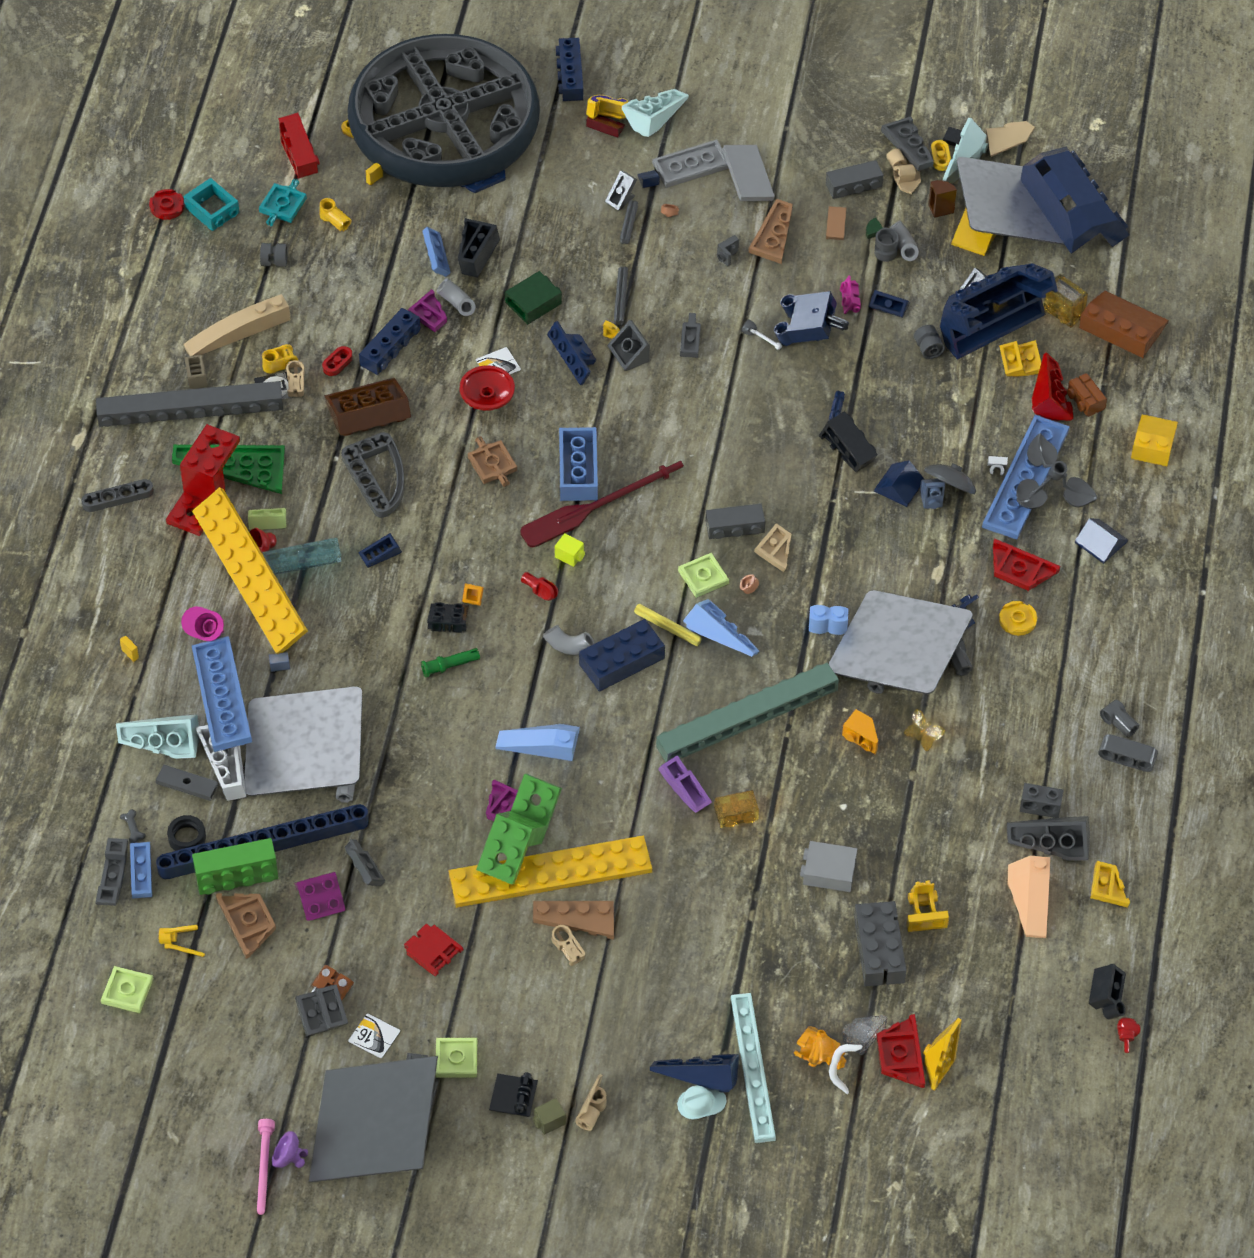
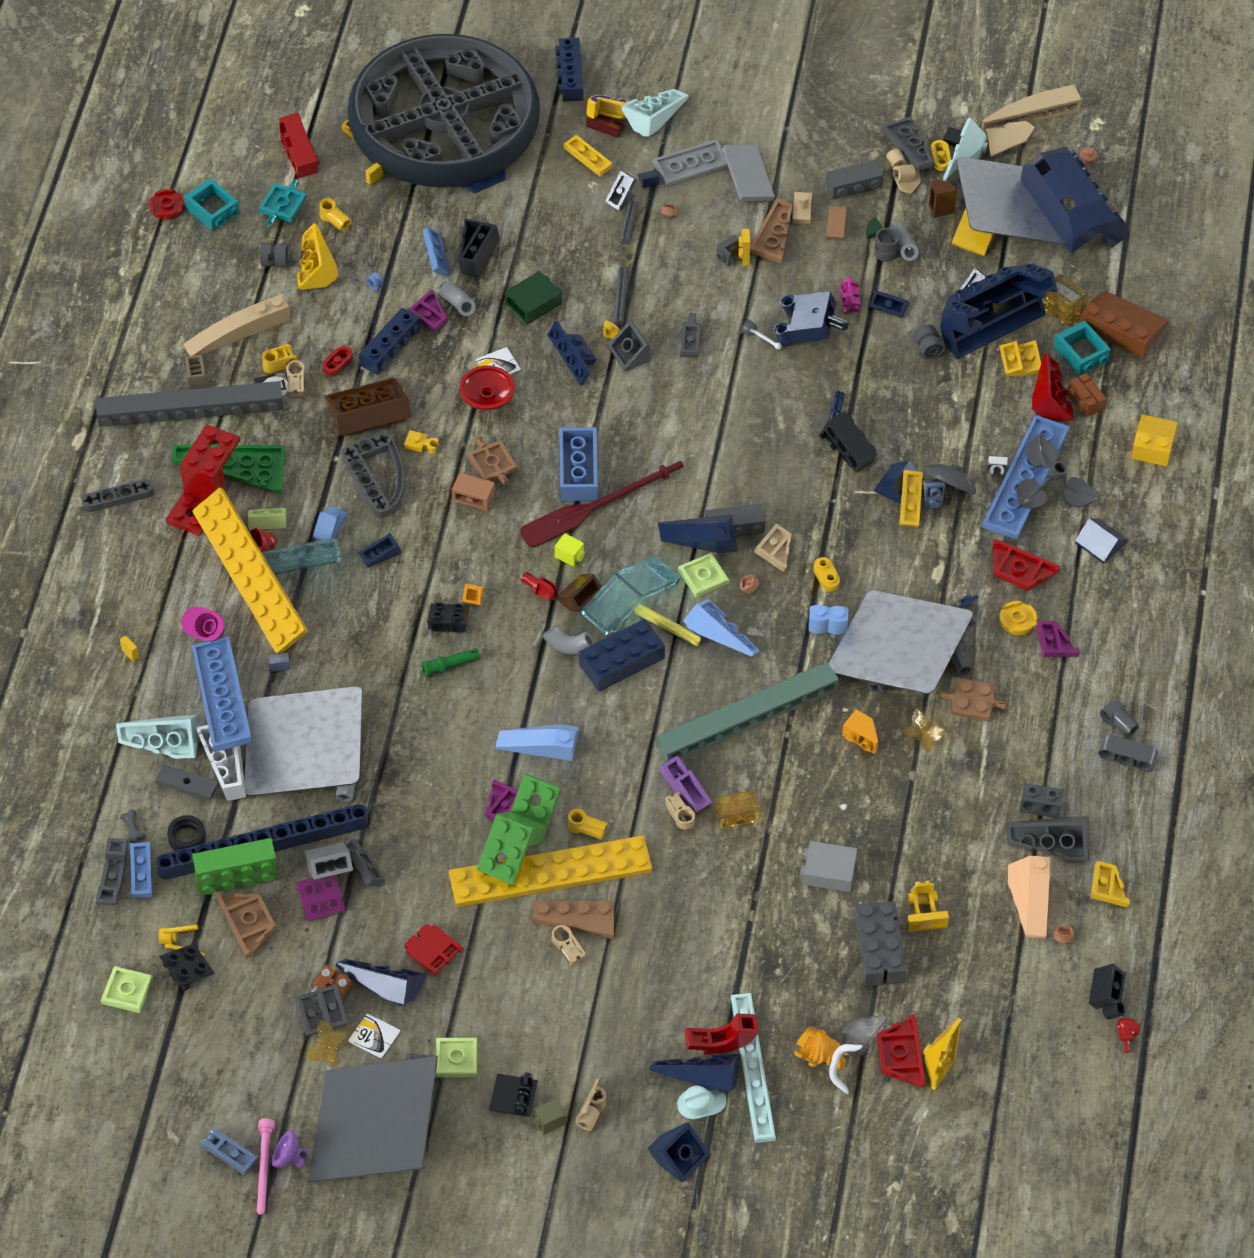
none -> black hinge [159,944,214,991]
none -> sand blue plate [199,1128,258,1176]
none -> yellow wedge [297,223,338,290]
none -> light grey brick [304,842,353,880]
none -> clear yellow piece [305,1020,347,1065]
none -> medium blue slope [313,506,347,544]
none -> wedge [336,959,426,1006]
none -> medium blue bush [366,272,383,290]
none -> yellow plate [404,430,439,453]
none -> nougat brick [452,473,495,511]
none -> reddish brown brick [556,574,603,612]
none -> yellow plate [564,135,613,177]
none -> yellow piece [567,809,608,840]
none -> clear light blue windscreen [580,555,681,635]
none -> dark blue slope [647,1122,710,1182]
none -> dark blue wedge [658,515,738,553]
none -> tan piece [665,792,695,830]
none -> red arch [684,1013,759,1055]
none -> yellow wing [738,229,750,266]
none -> tan tile [793,192,812,224]
none -> yellow plate [813,557,840,592]
none -> yellow plate [899,470,923,528]
none -> medium nougat plate [940,678,1006,722]
none -> tan slope [981,85,1082,133]
none -> magenta wing [1036,621,1080,657]
none -> teal window [1053,320,1110,375]
none -> nougat tile [1054,926,1075,943]
none -> nougat tile [1079,147,1097,165]

